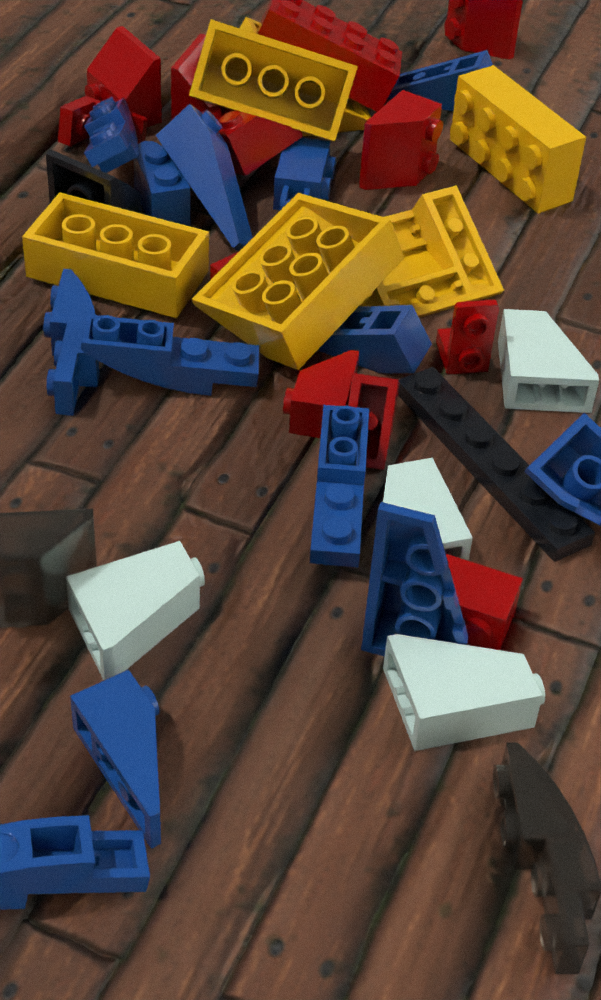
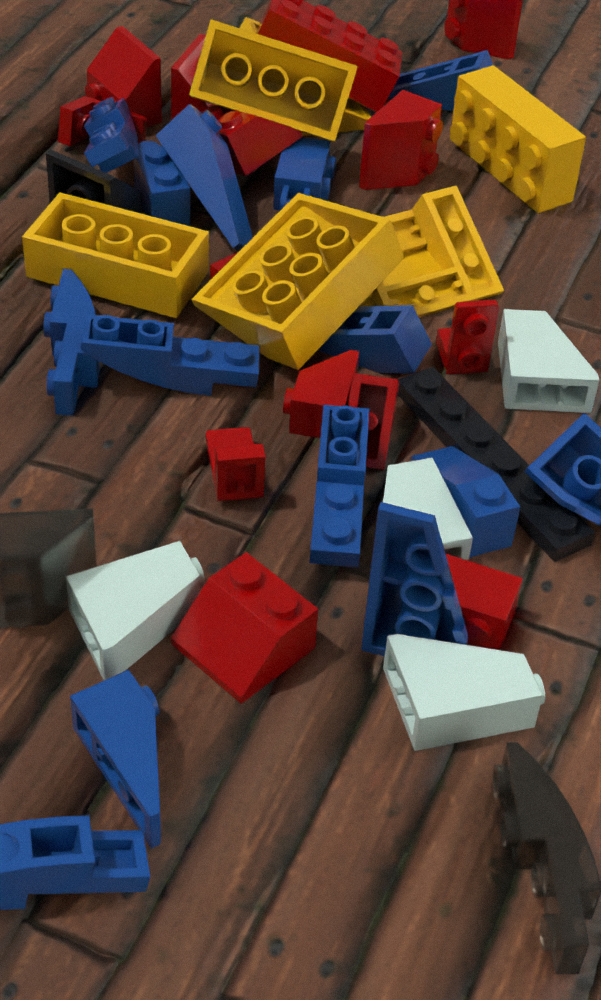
none -> red slope [171,552,318,704]
none -> red bracket [205,427,266,501]
none -> blue slope [411,446,520,558]

